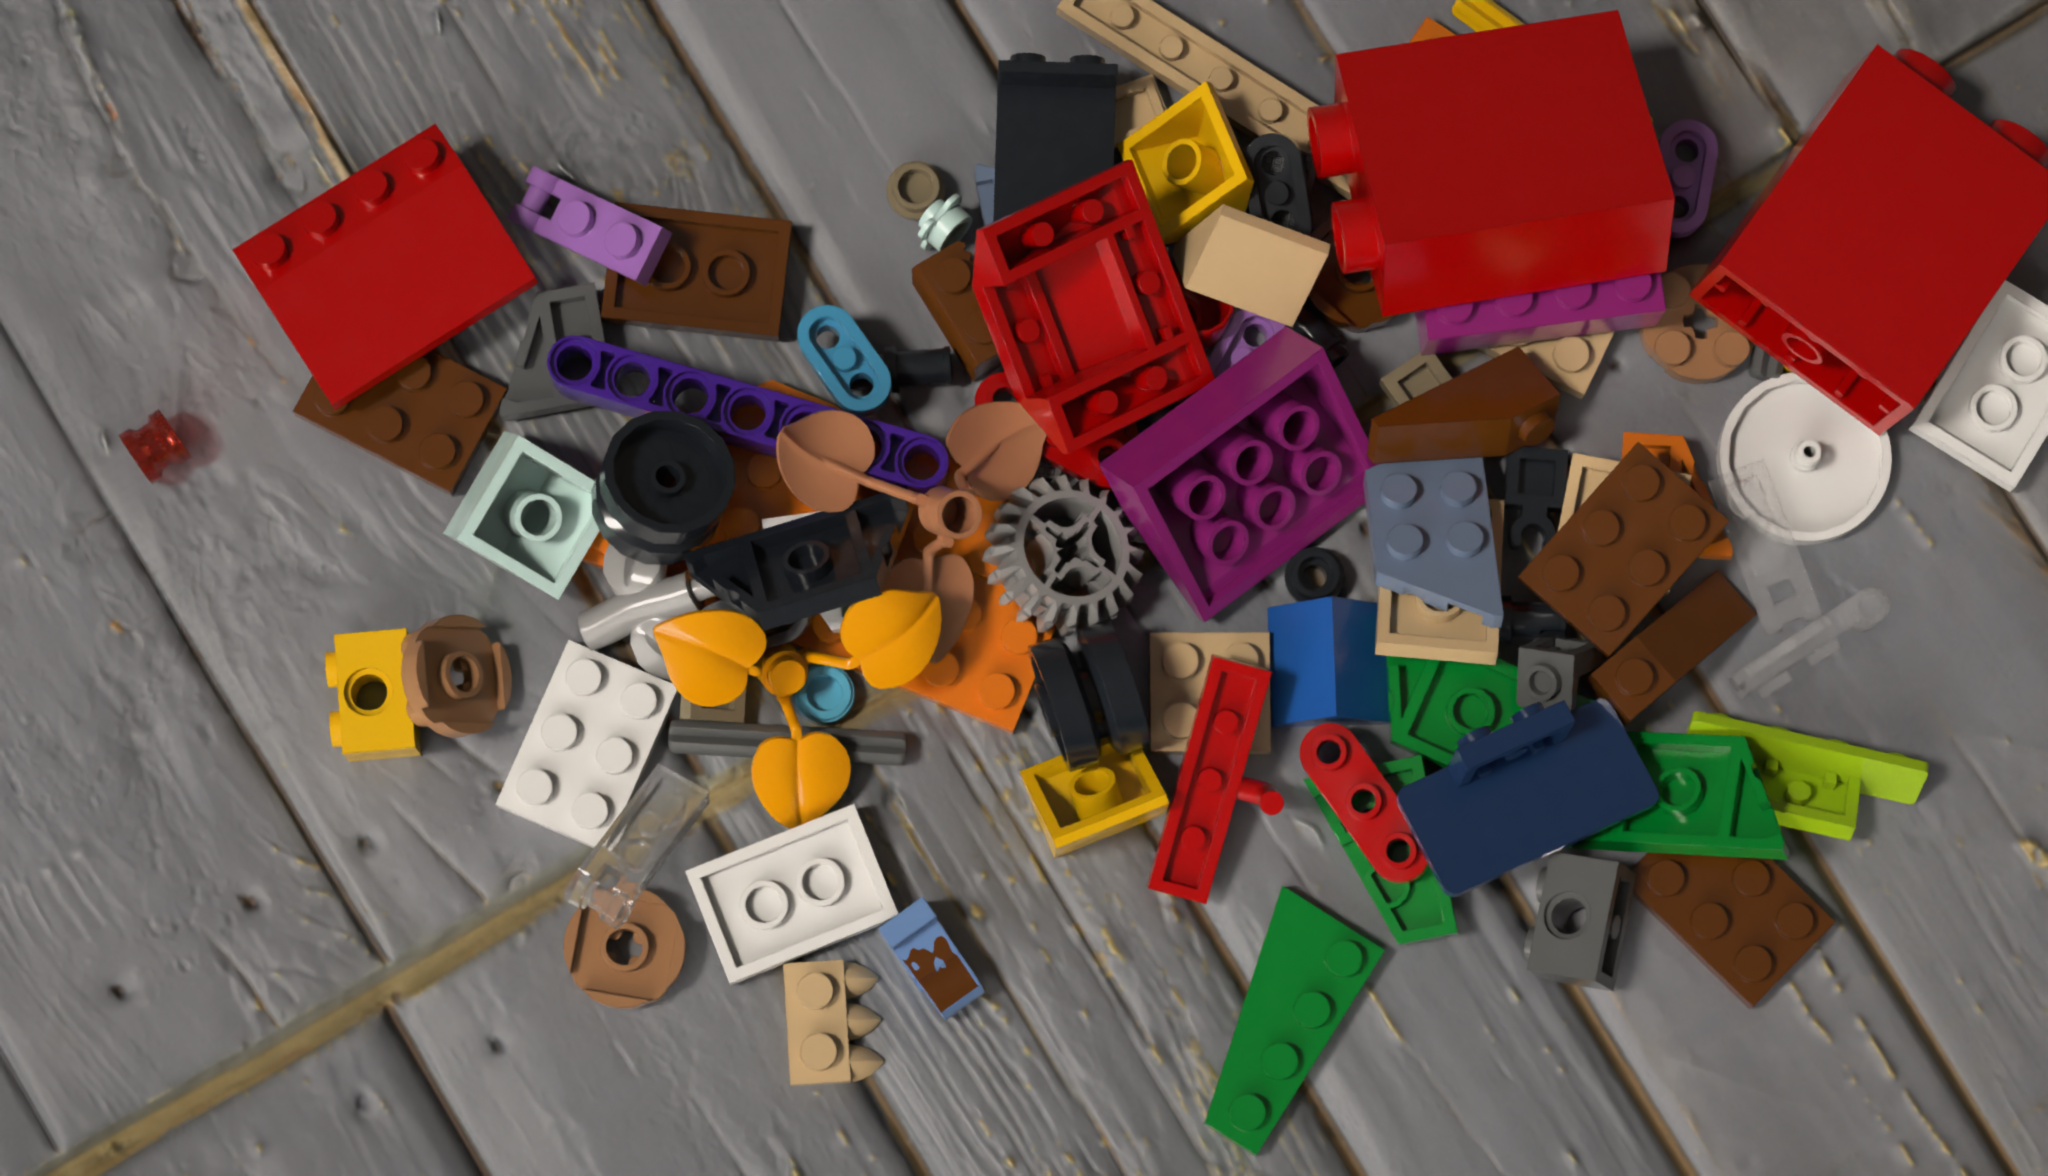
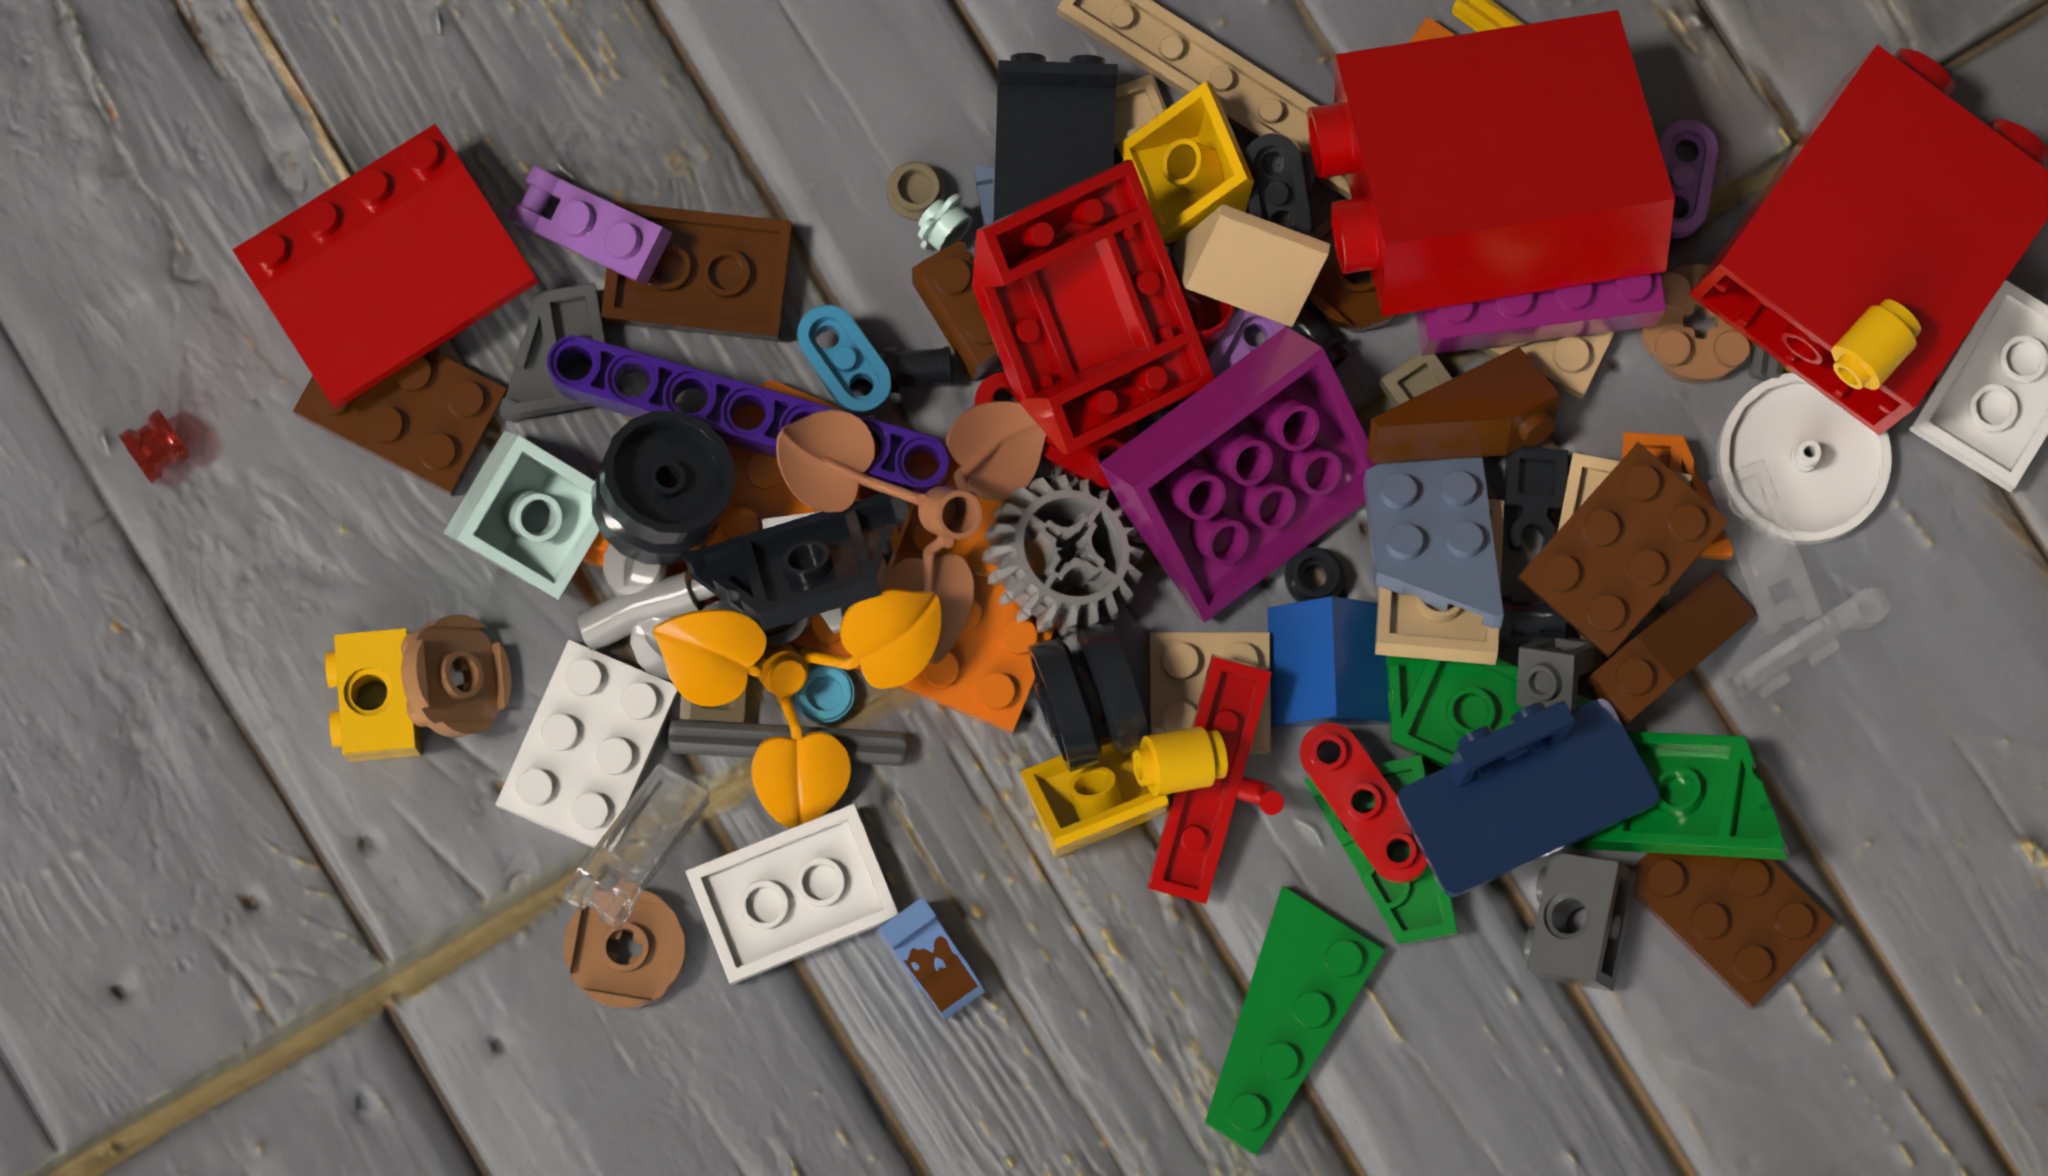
tan plate [783,960,884,1087] -> none
lime bracket [1685,711,1929,841] -> none
none -> yellow brick [1133,726,1228,796]
none -> yellow brick [1831,299,1921,390]

